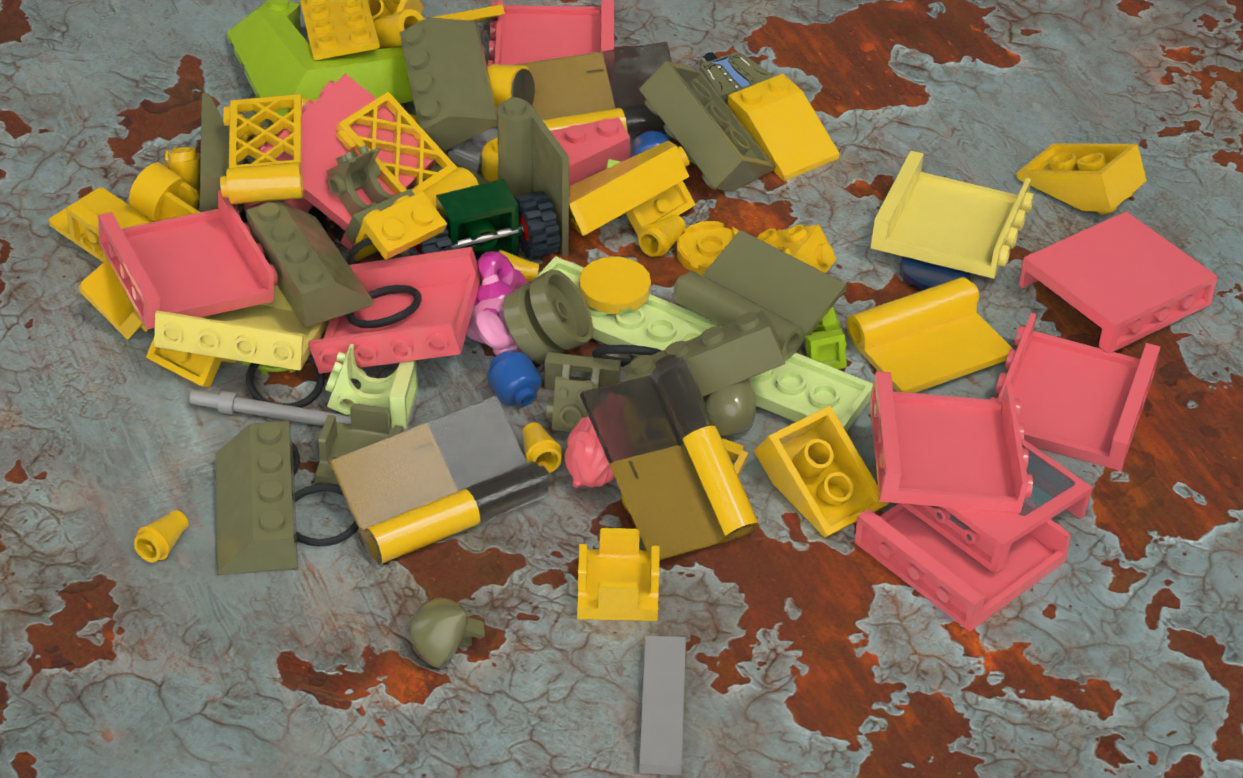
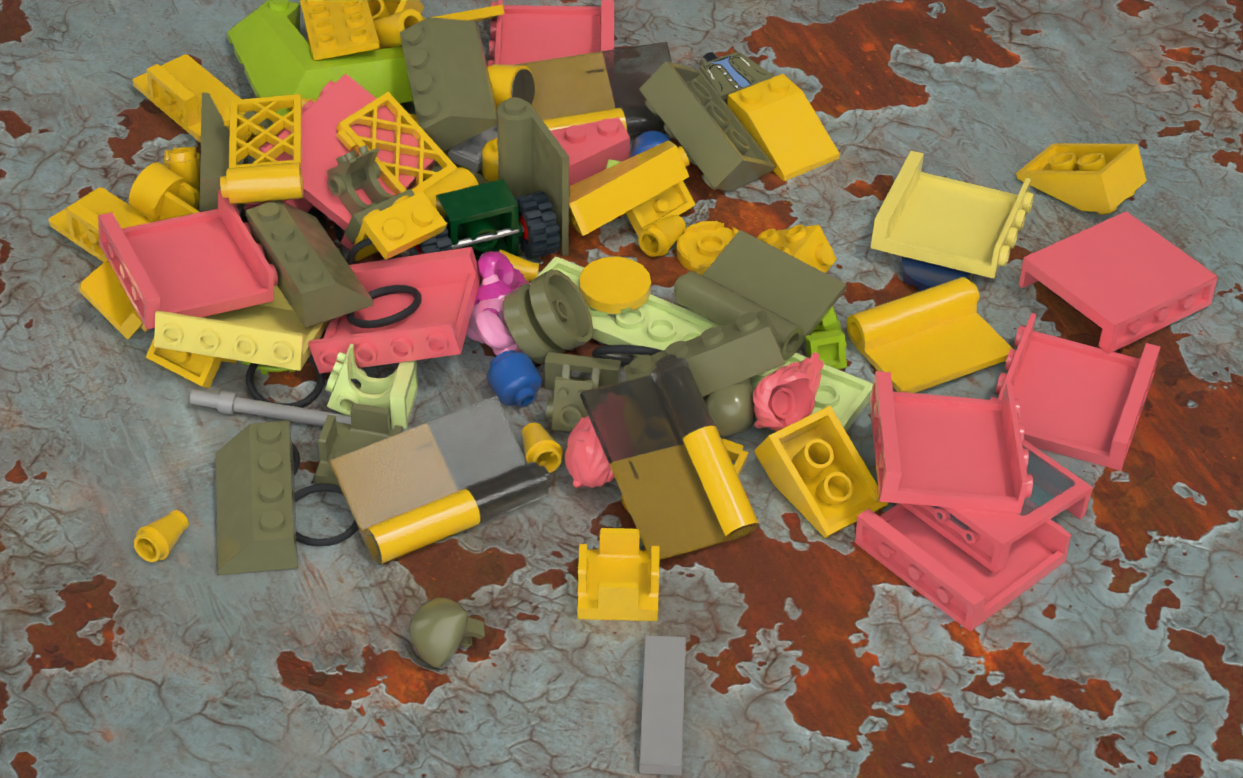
none -> yellow bracket [132,54,246,143]
none -> coral hair [753,352,824,432]

